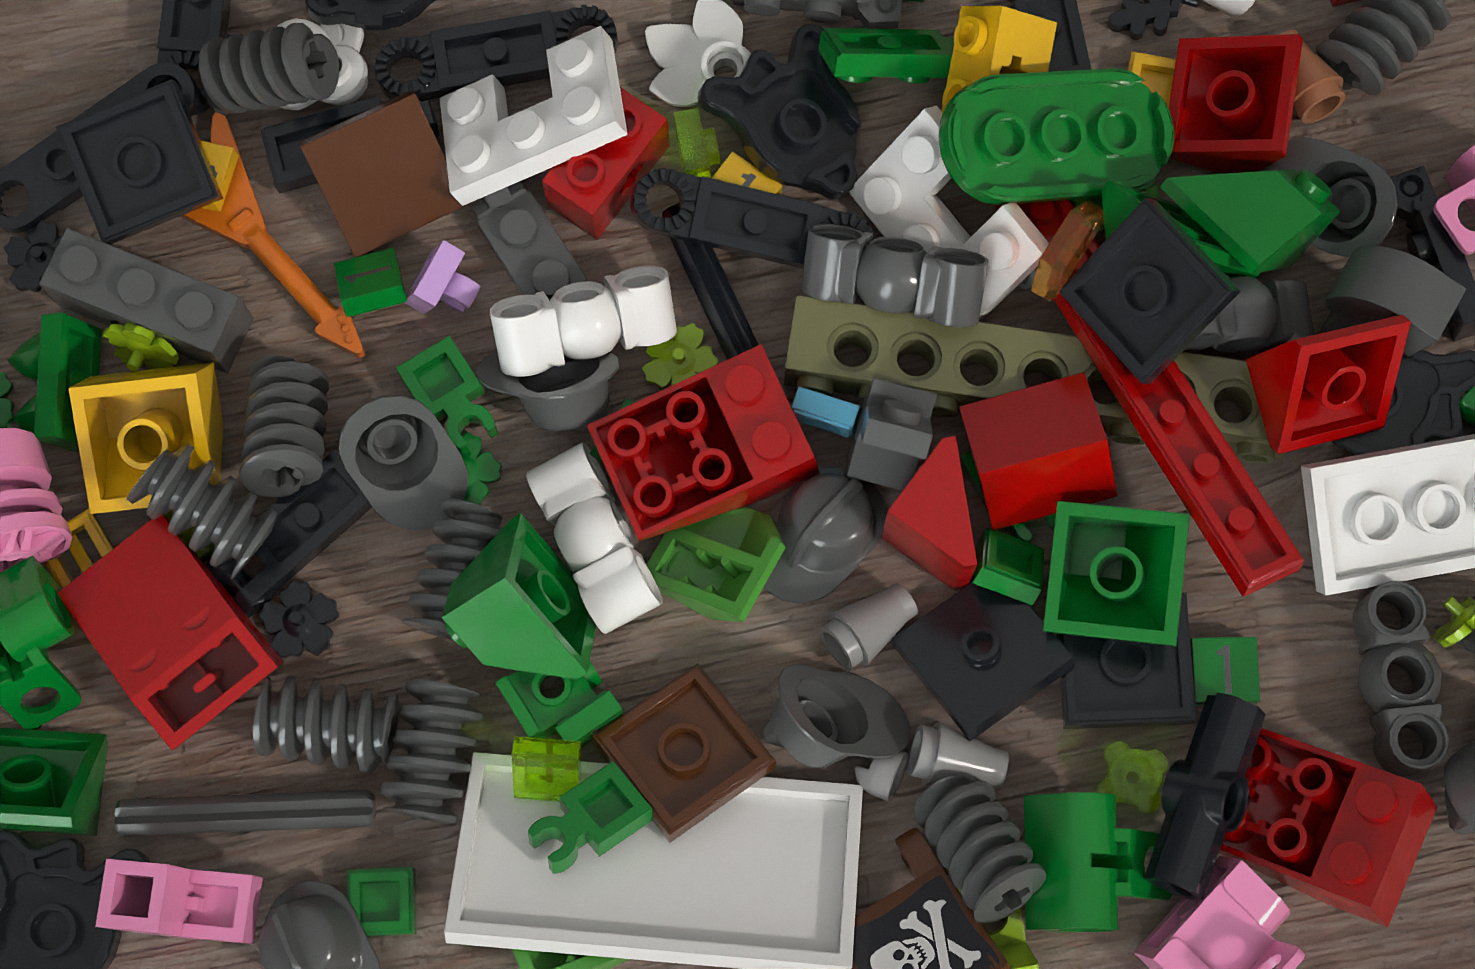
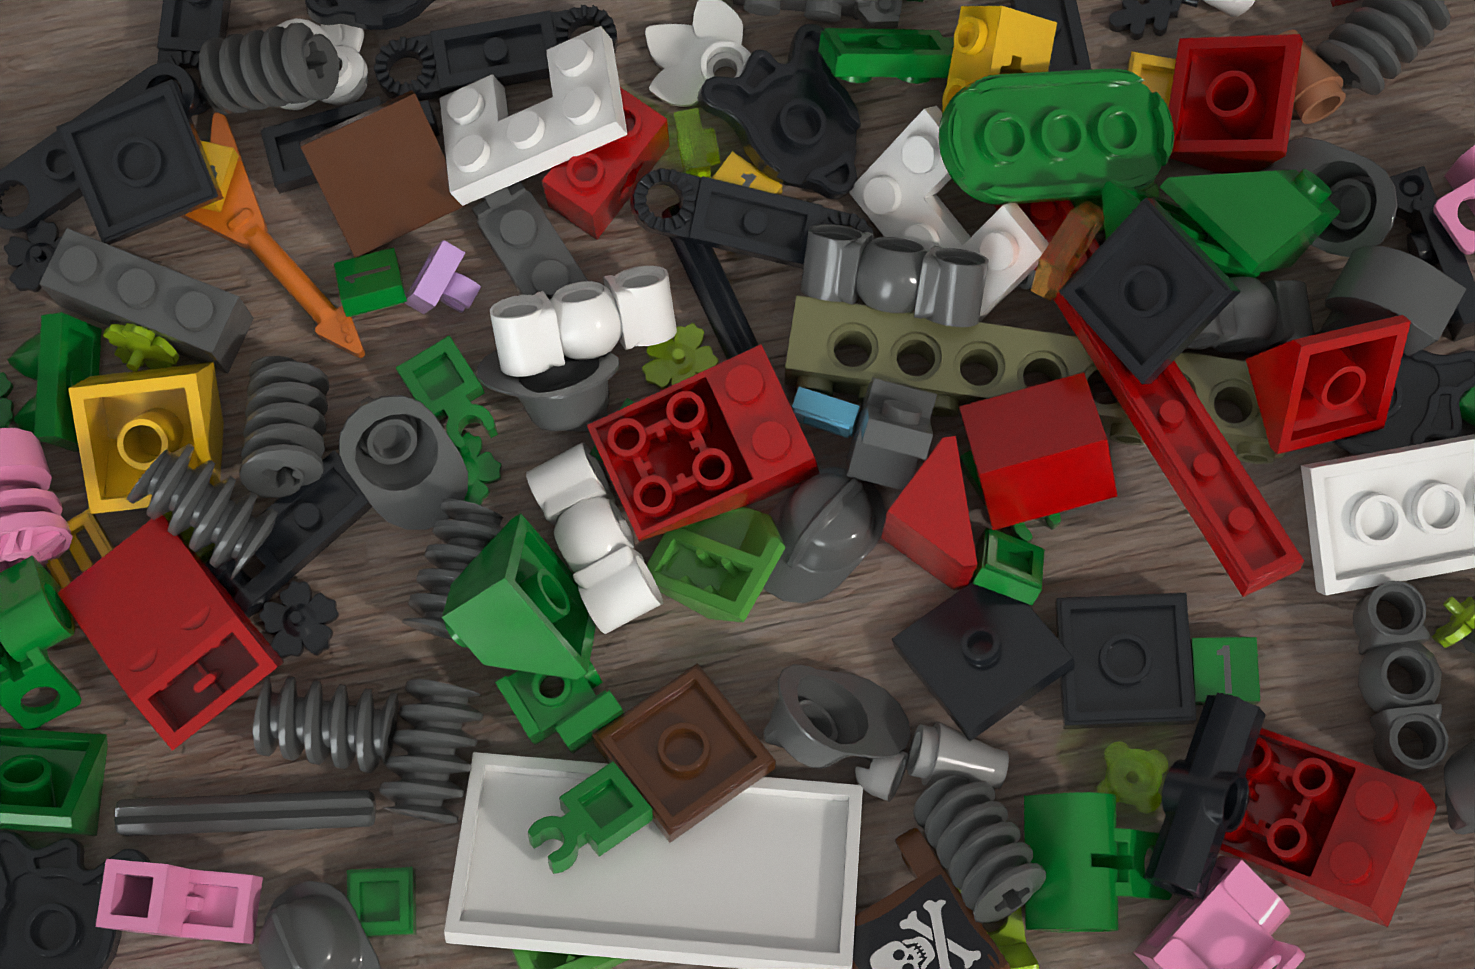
clear neon green tile [511,736,582,802] -> none
light grey cone [819,583,918,670] -> none
green slope [1043,501,1190,647] -> none

